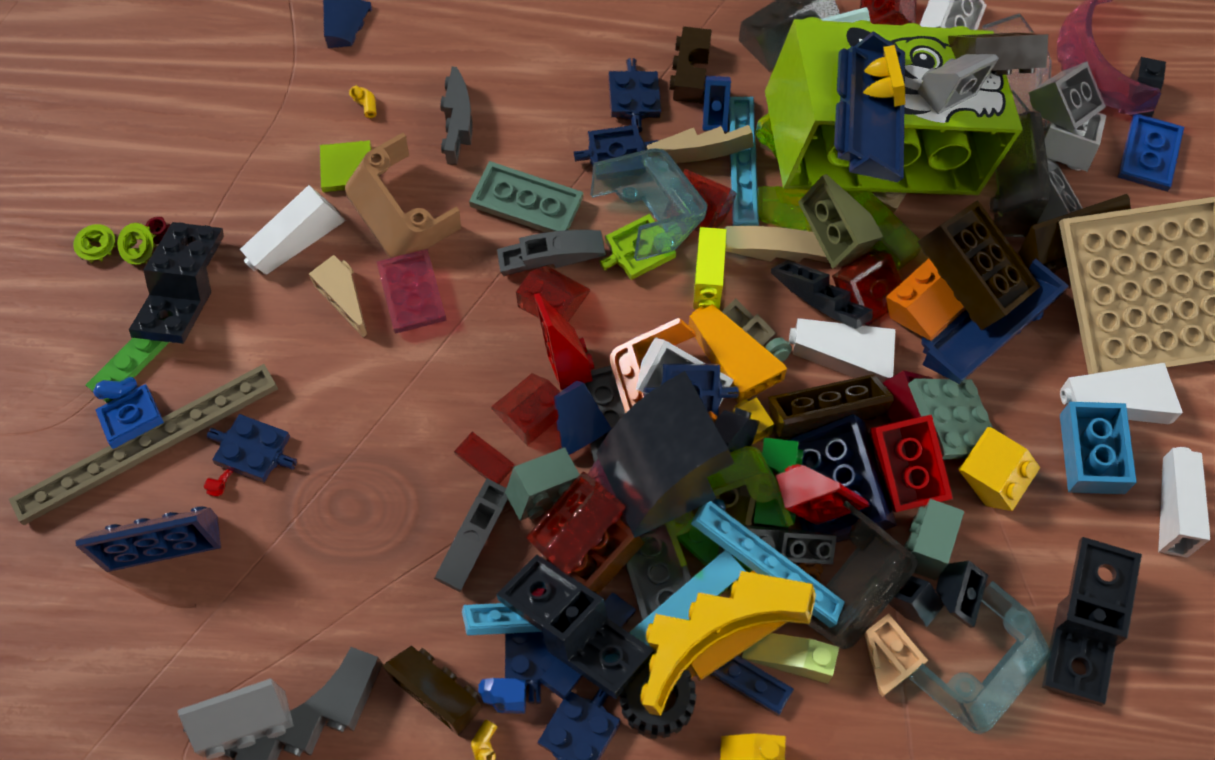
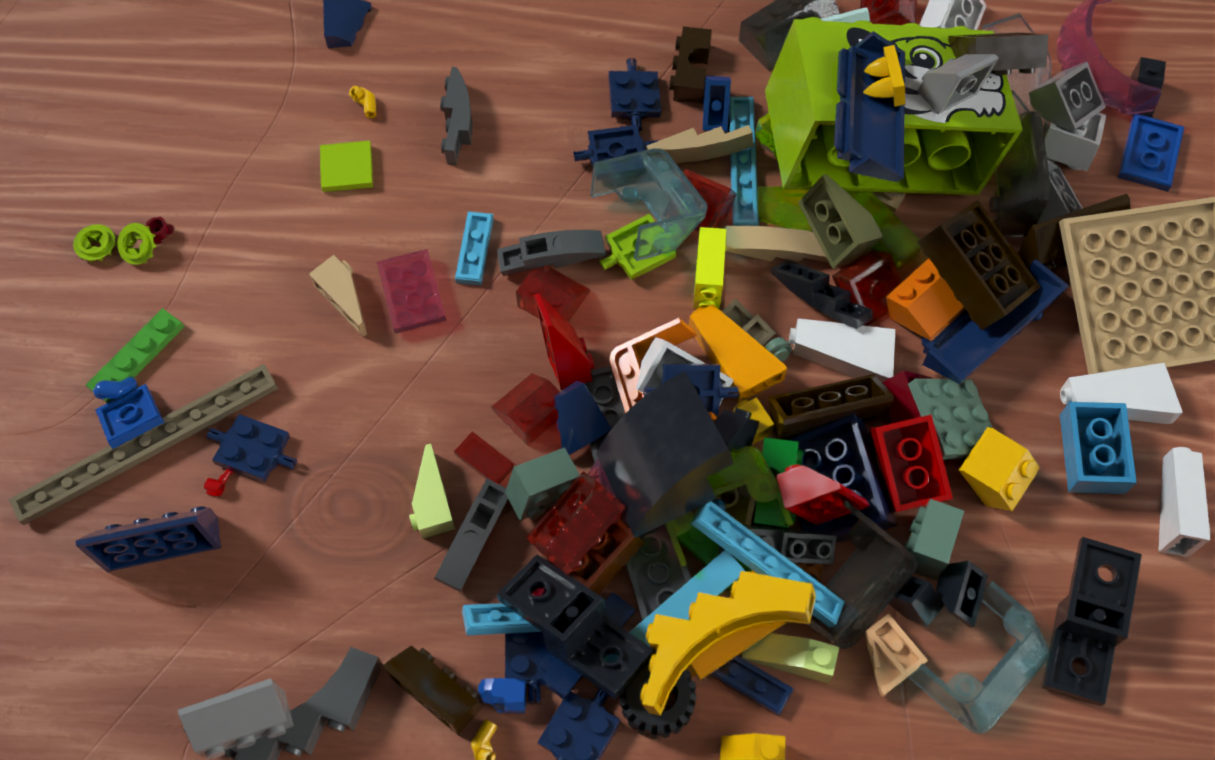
black bracket [129,222,224,344] -> none
white slope [240,185,345,275] -> none
medium nougat windscreen [345,132,461,263] -> none
sand green plate [469,161,584,233] -> none
none -> yellowish green slope [409,444,455,539]
none -> medium azure tile [455,212,494,286]

